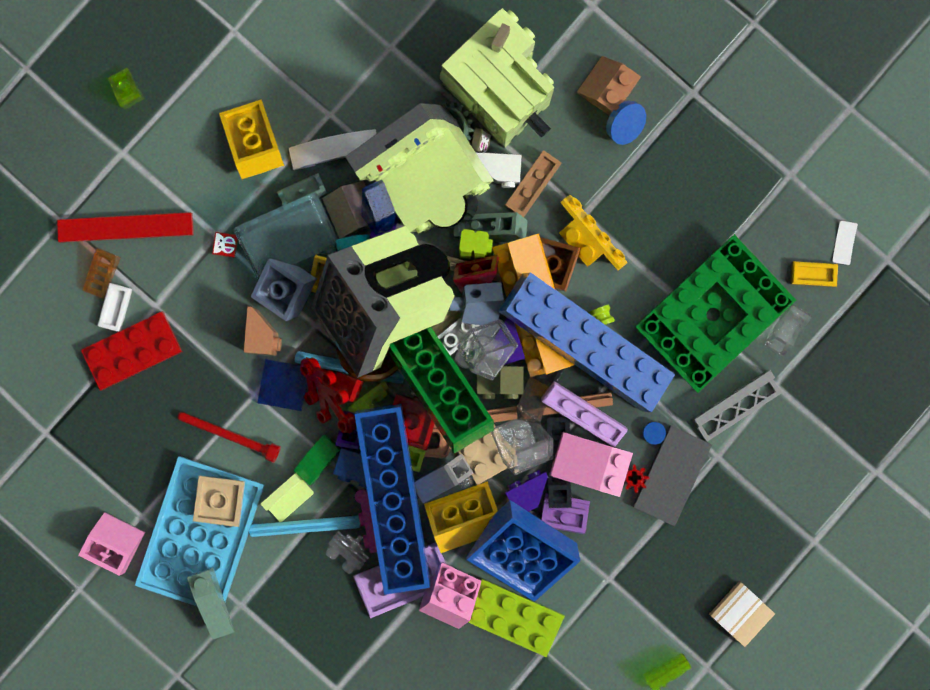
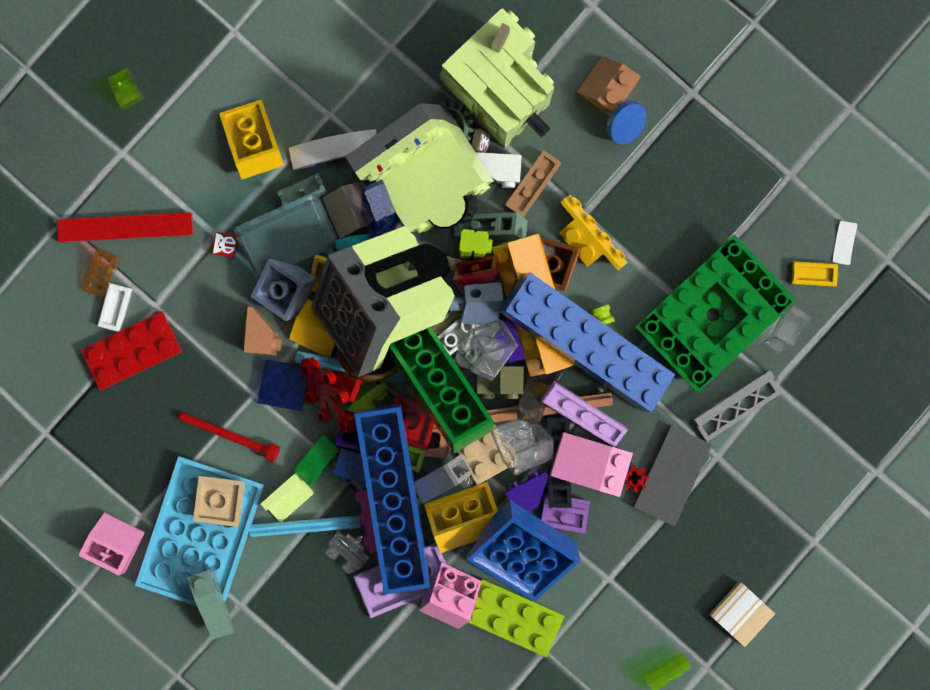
blue tile [643,422,666,444] -> none
none -> yellow slope [289,299,336,357]

